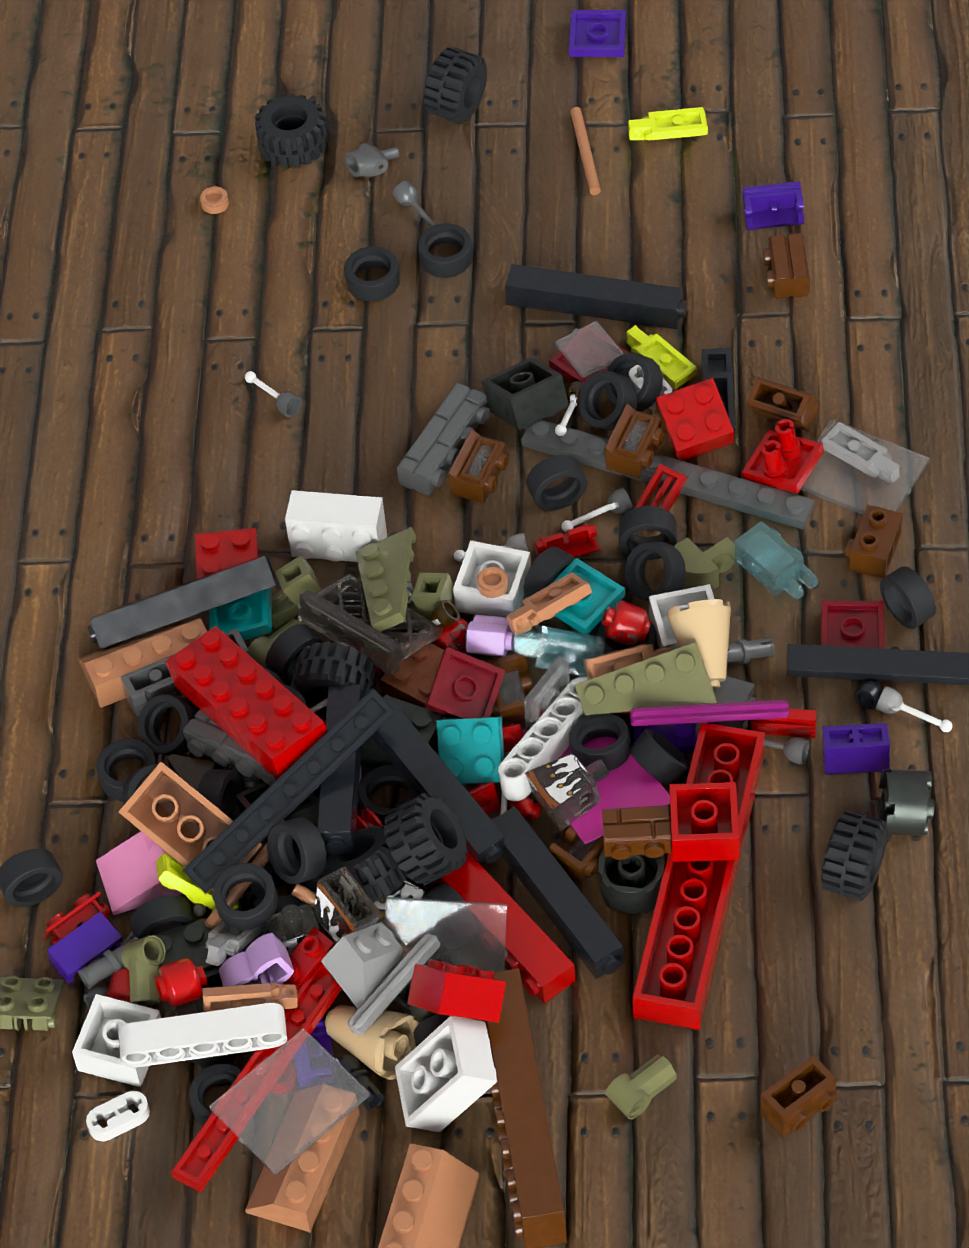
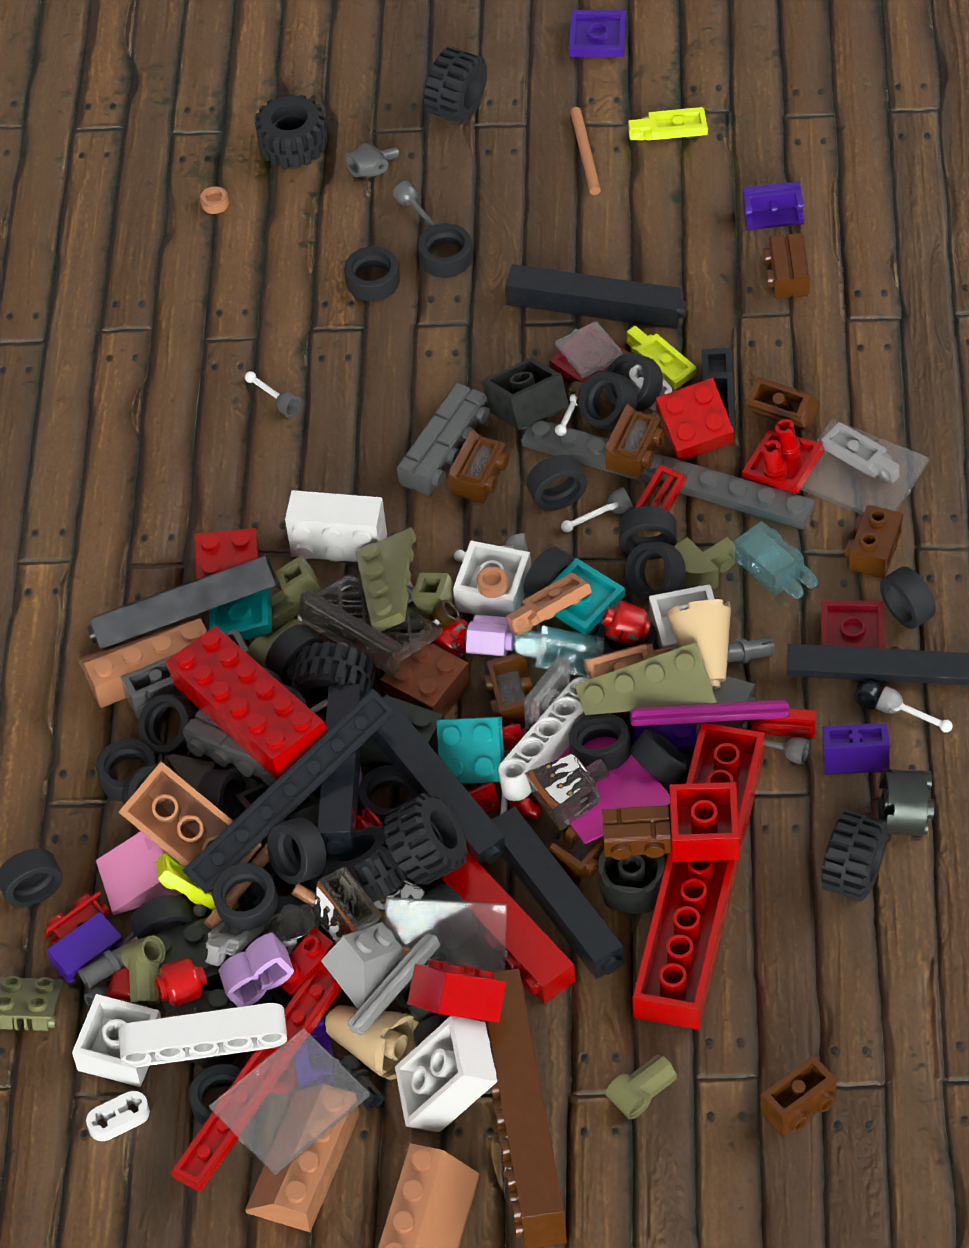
nougat hinge [202,983,298,1012] -> none
dark red plate [425,647,506,719] -> none
red hinge [532,523,601,558] -> none

